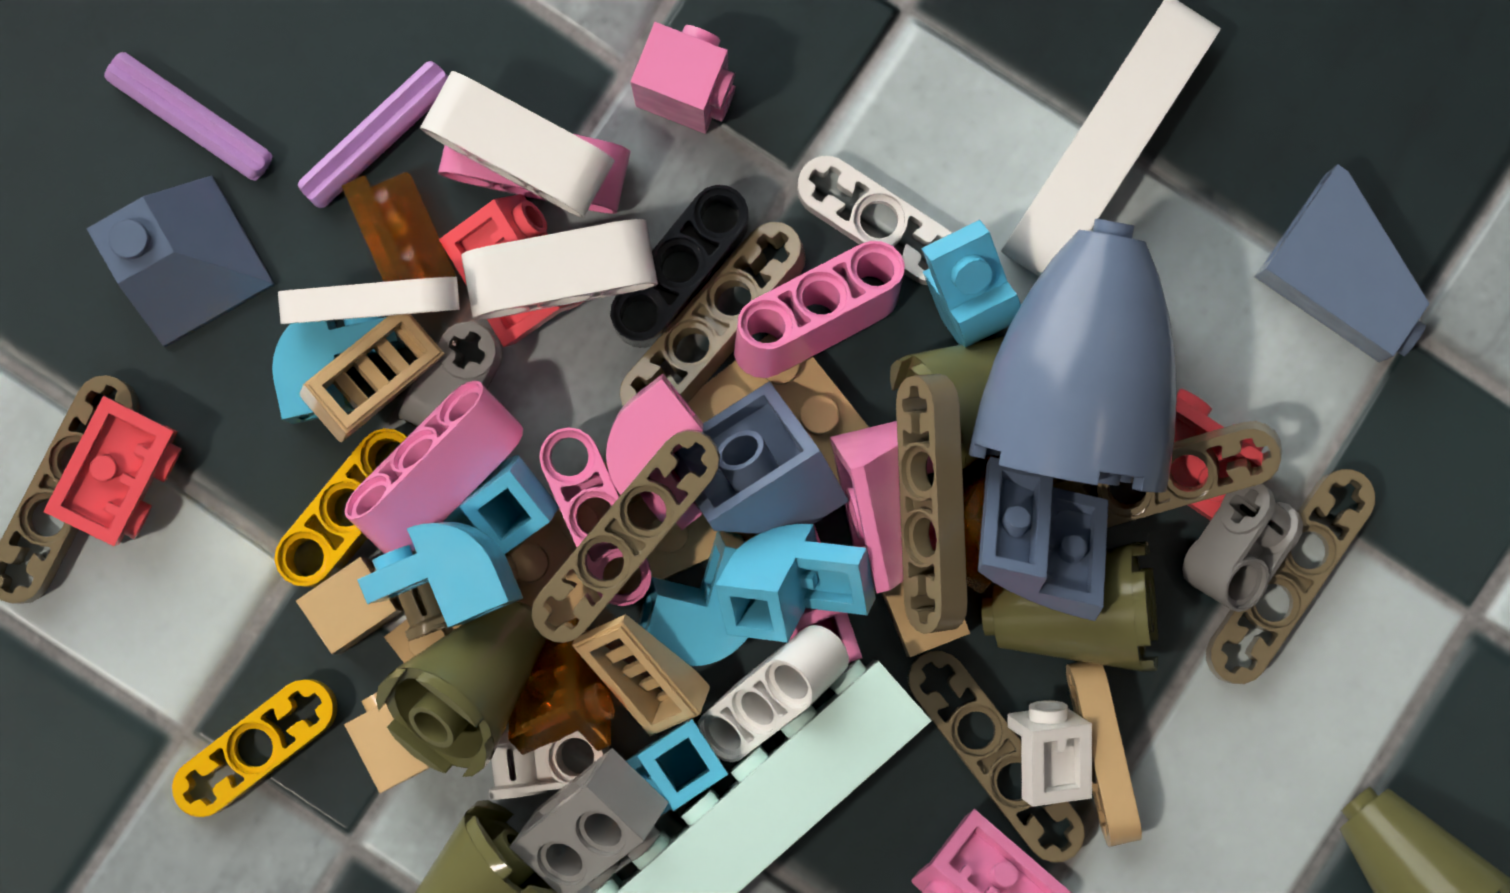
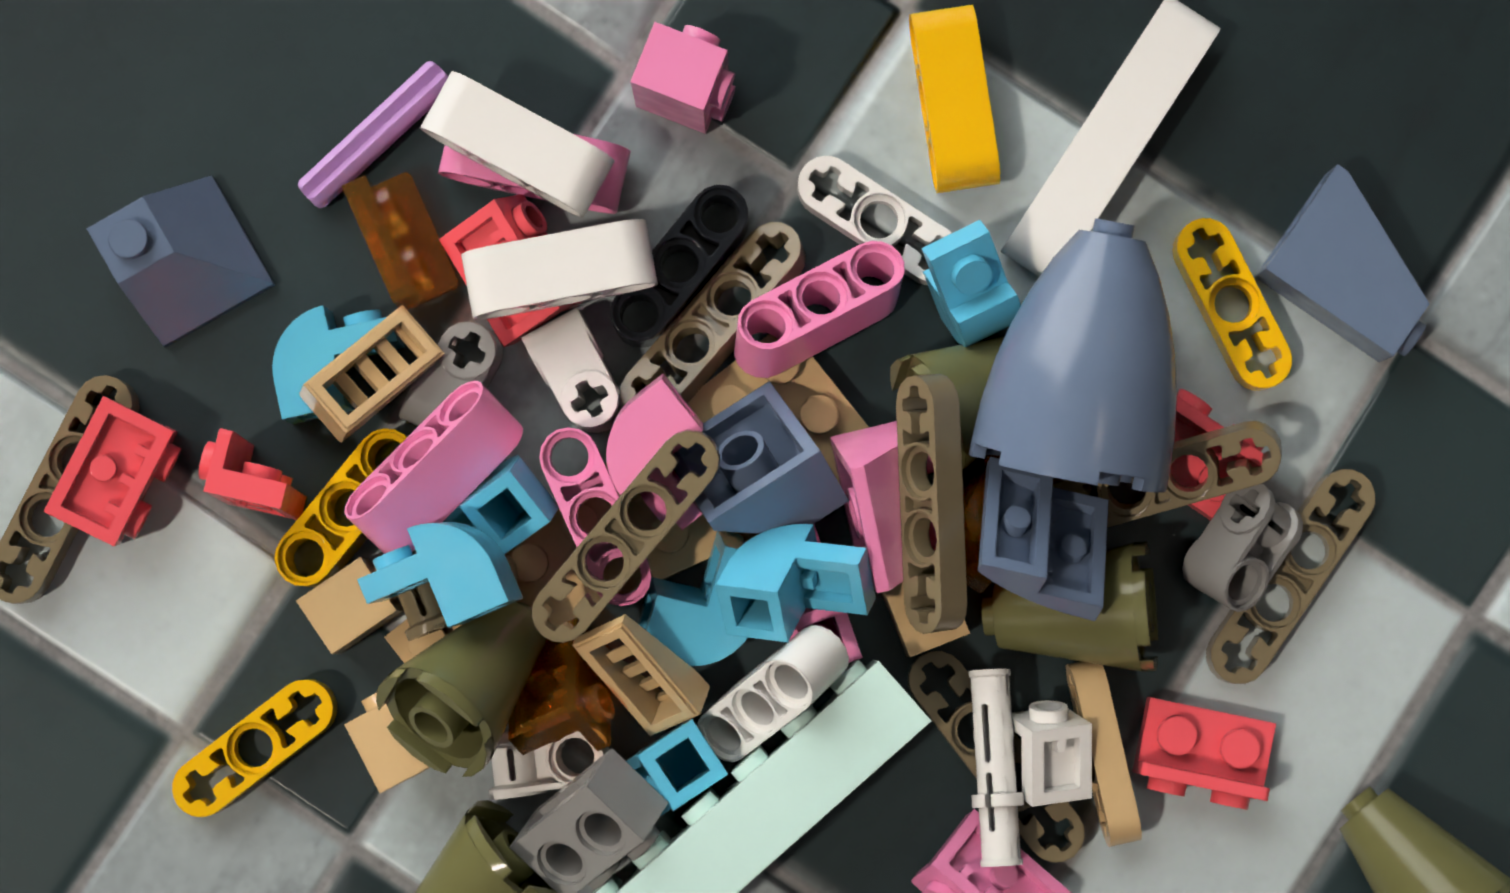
lavender axle [104,52,273,181] -> none
white beam [278,277,460,324] -> none
none -> coral bracket [199,428,307,520]
none -> white piece [521,307,623,434]
none -> yellow beam [909,5,1000,193]
none -> white pin [968,669,1024,867]
none -> coral bracket [1132,697,1276,810]
none -> yellow beam [1172,218,1292,391]

